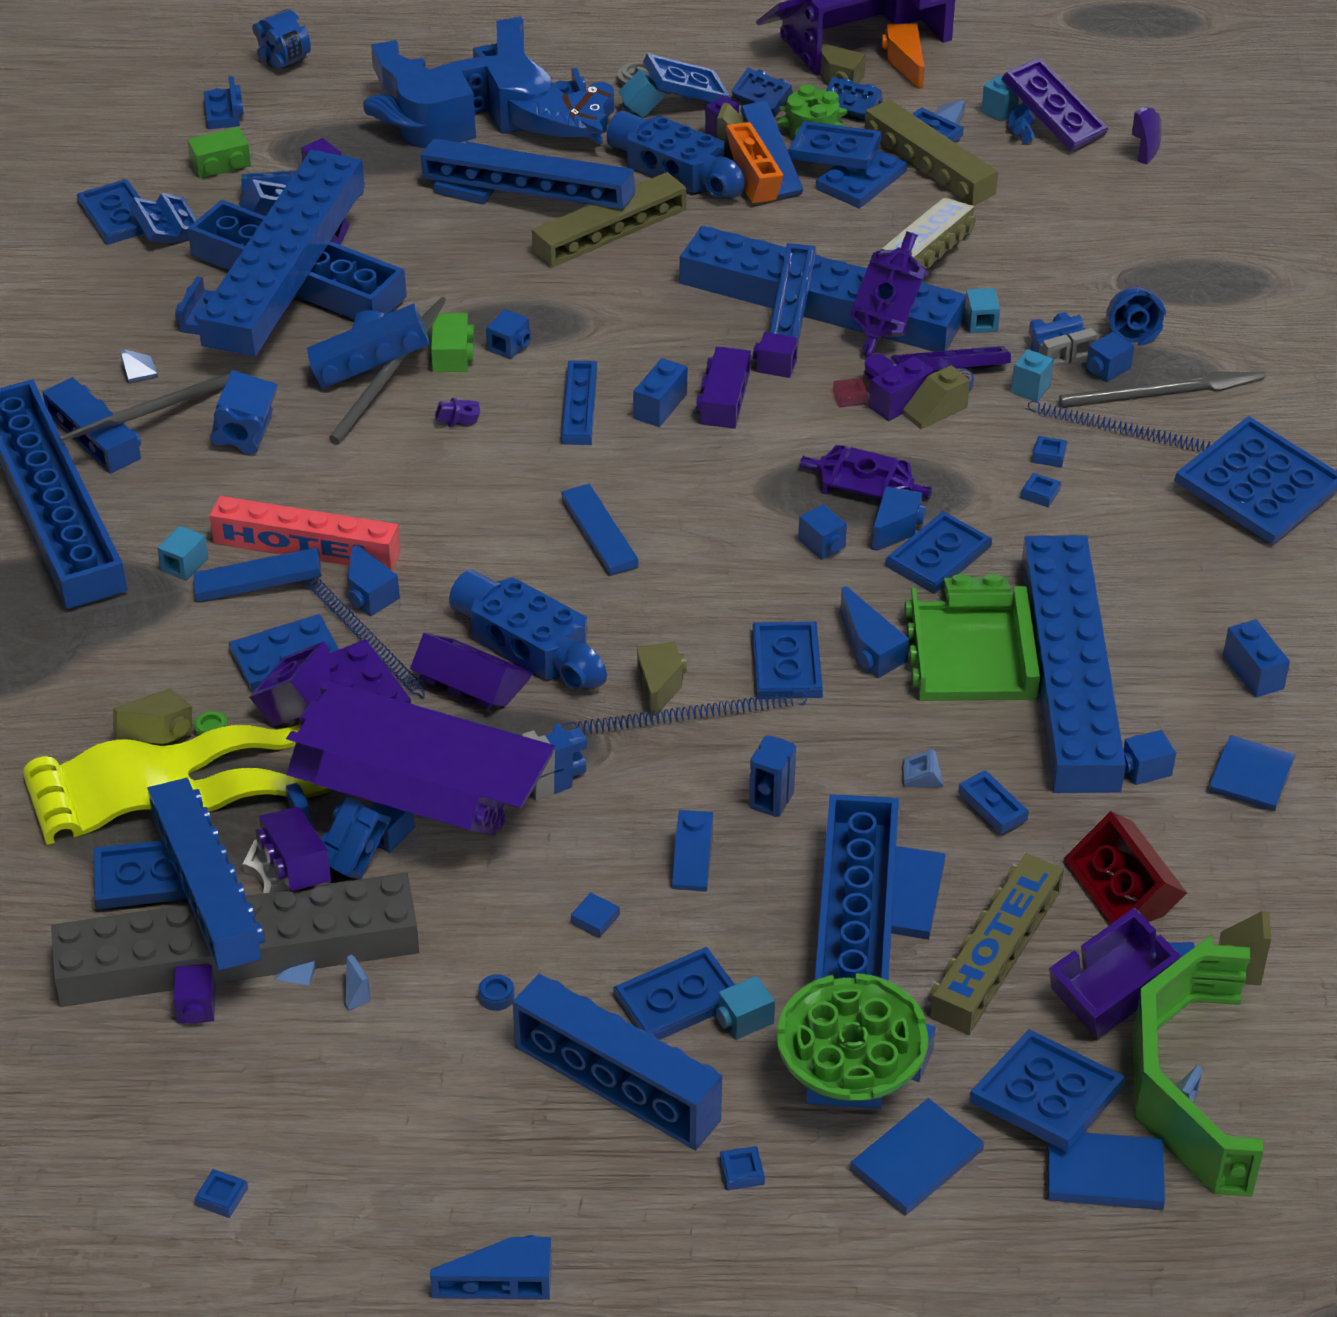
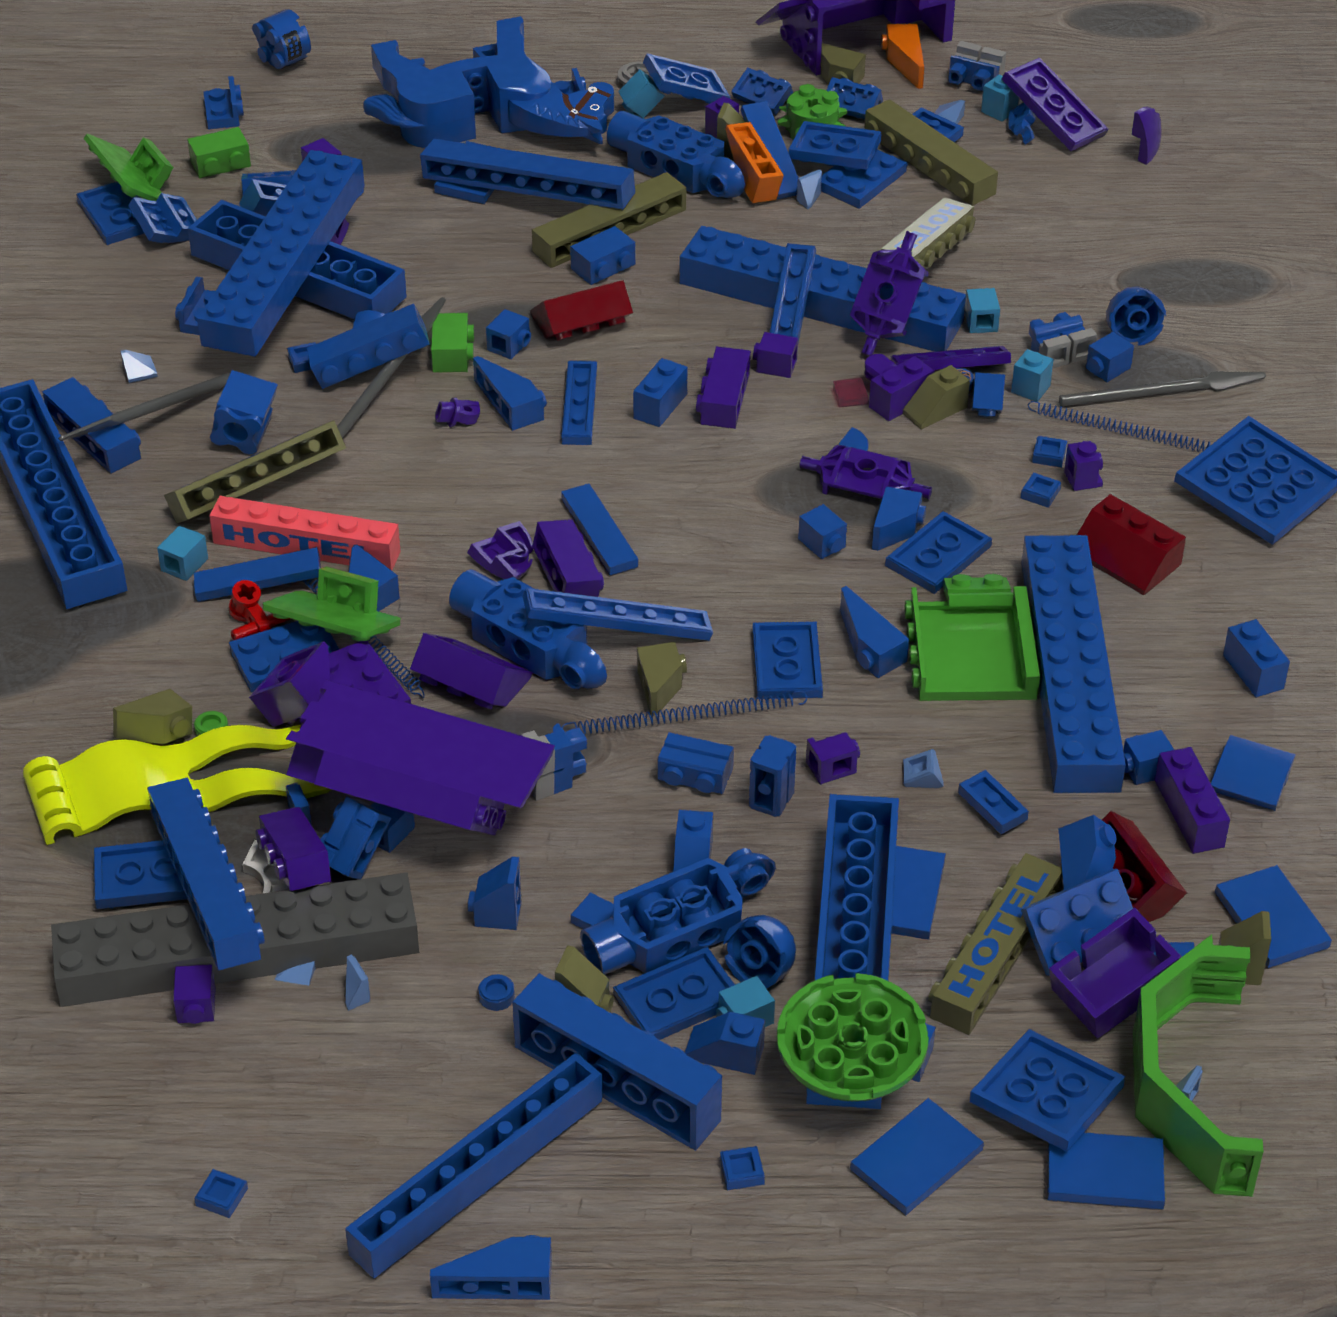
none -> bright green bracket [84,134,174,201]
none -> olive brick [164,420,346,523]
none -> red piece [228,580,290,640]
none -> bright green bracket [263,566,401,641]
none -> blue tile [287,342,316,373]
none -> blue brick [345,1053,602,1279]
none -> dark purple brick [467,521,533,579]
none -> blue slope [468,857,522,930]
none -> blue slope [473,356,547,431]
none -> blue tile [522,588,713,641]
none -> dark red slope [530,280,633,341]
none -> dark purple brick [532,519,604,597]
none -> olive slope [555,945,614,1013]
none -> blue brick [570,226,636,285]
none -> blue brick [580,848,776,975]
none -> blue brick [658,732,734,794]
none -> blue slope [685,1011,765,1075]
none -> blue cylinder [723,915,796,989]
none -> medium blue slope [797,169,822,209]
none -> dark purple brick [806,732,860,785]
none -> blue tile [838,427,868,451]
none -> hips [948,41,1006,91]
none -> blue slope [972,372,1005,417]
none -> blue plate [1021,869,1133,976]
none -> blue slope [1058,815,1117,890]
none -> dark purple brick [1064,441,1103,491]
none -> dark red slope [1077,494,1186,595]
none -> dark purple brick [1155,747,1230,854]
none -> blue tile [1215,865,1332,968]

